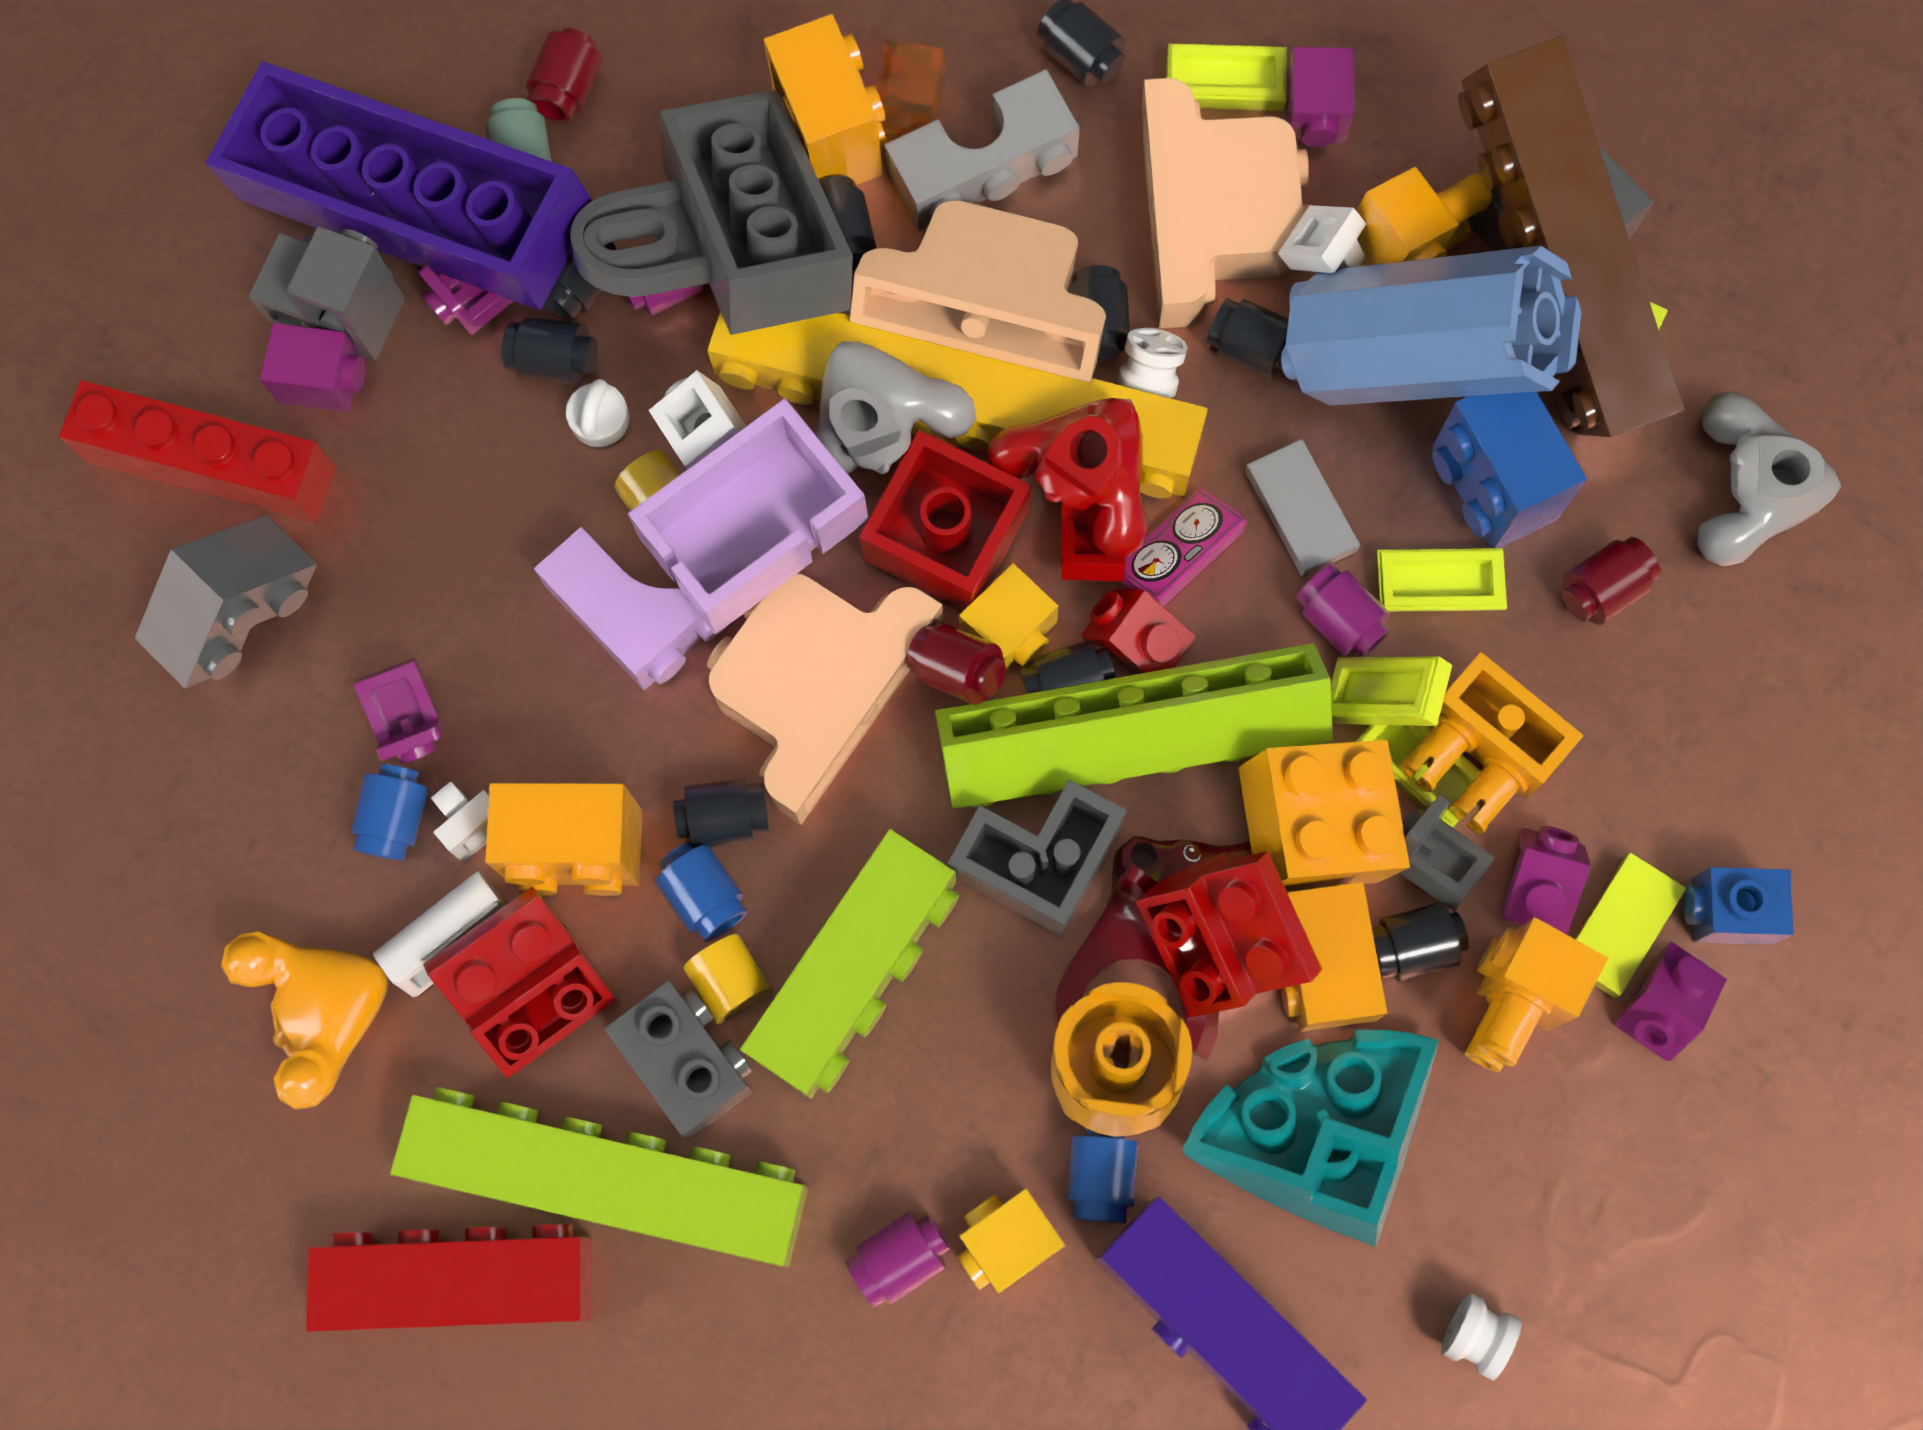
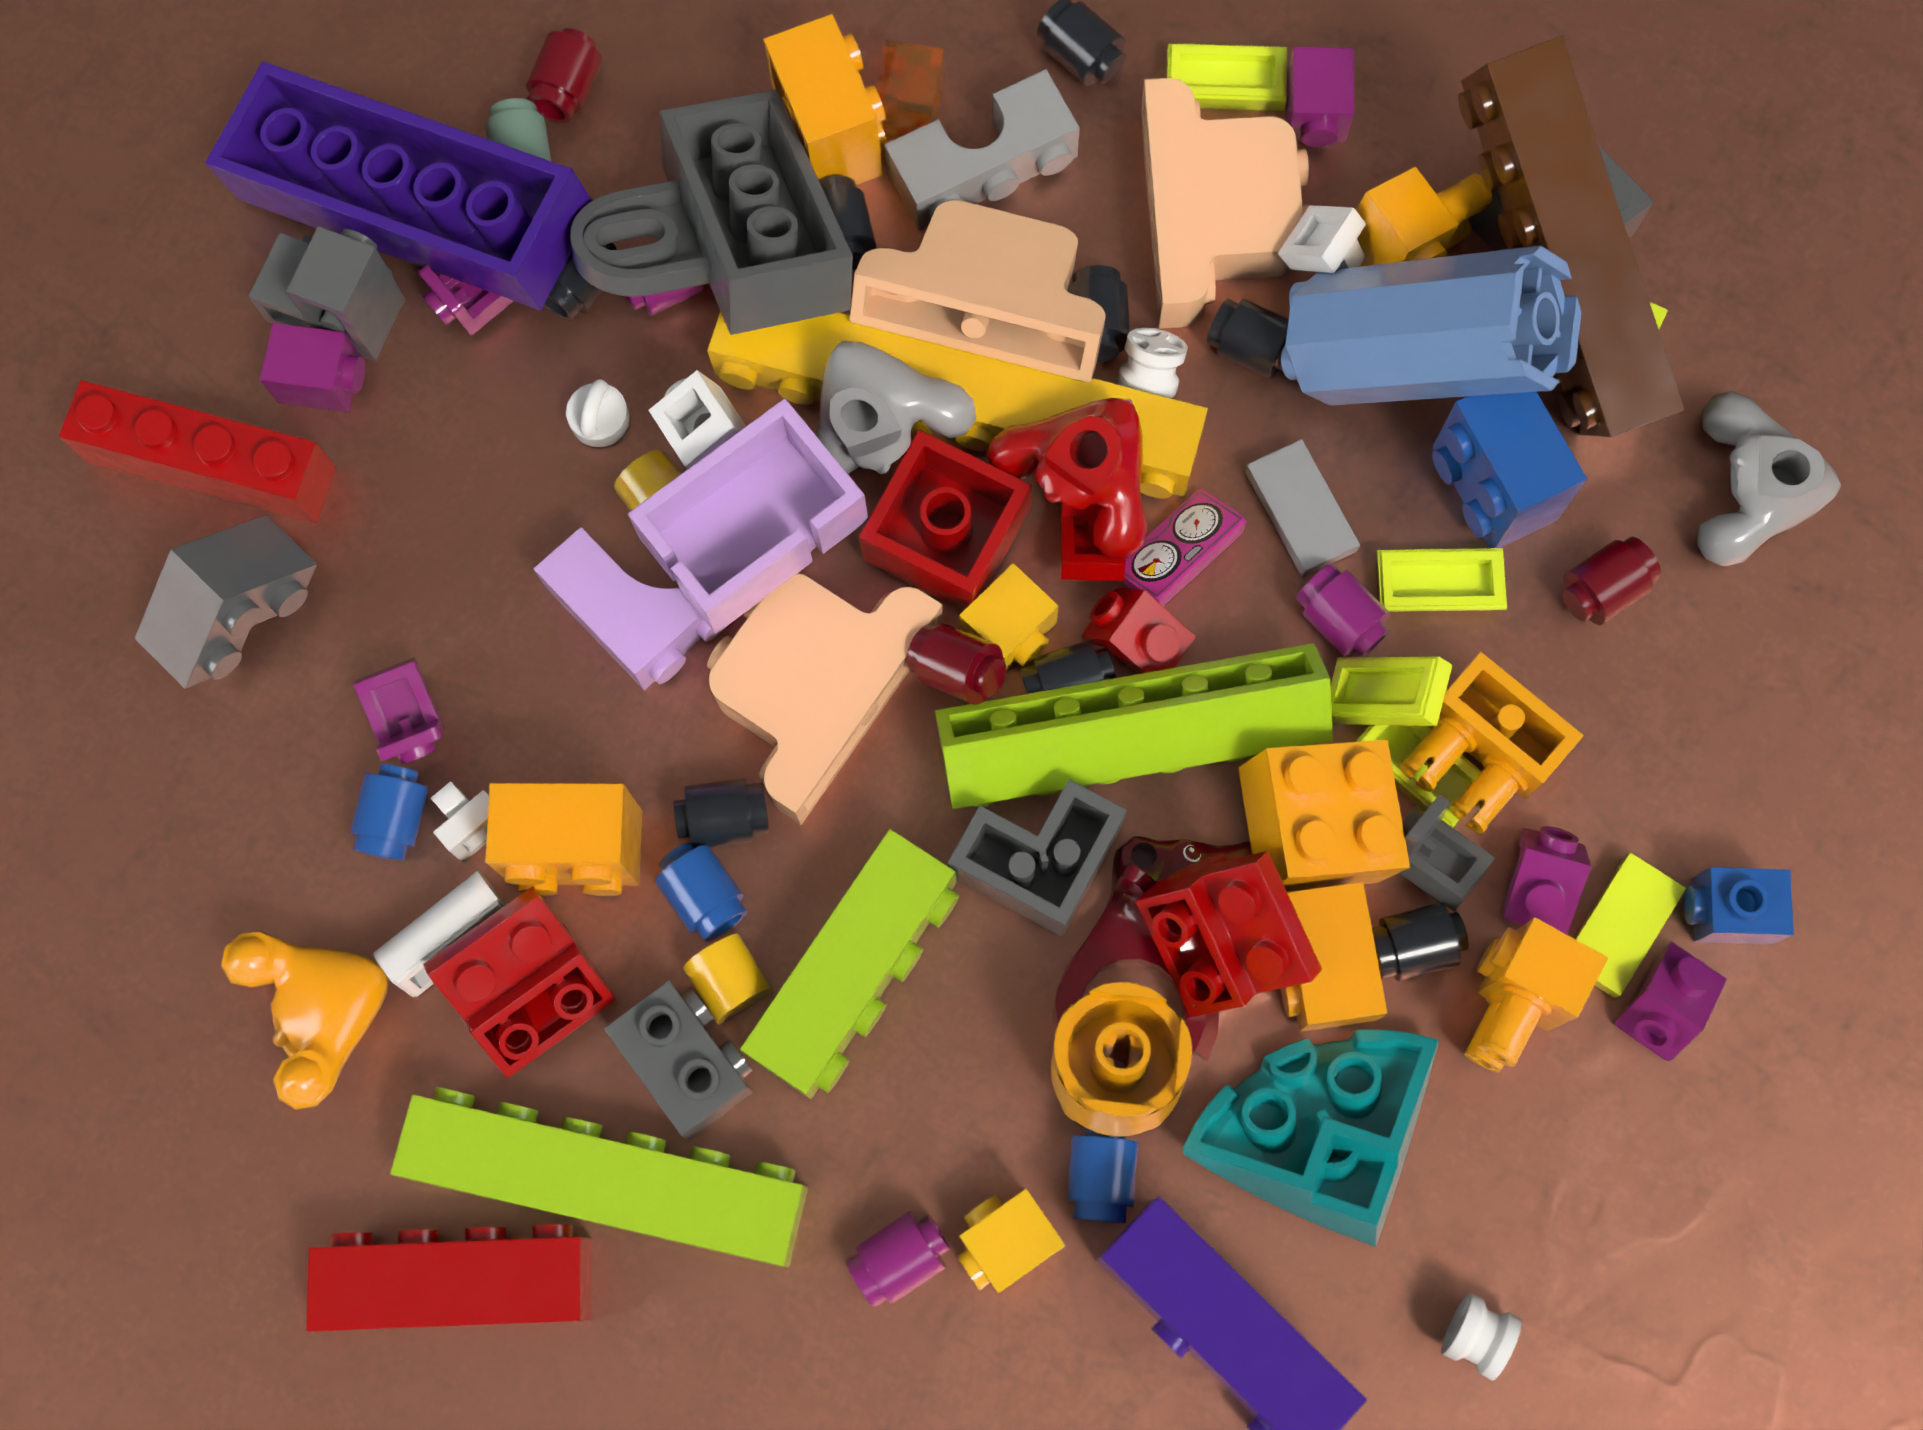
black brick [502,317,598,385] -> none

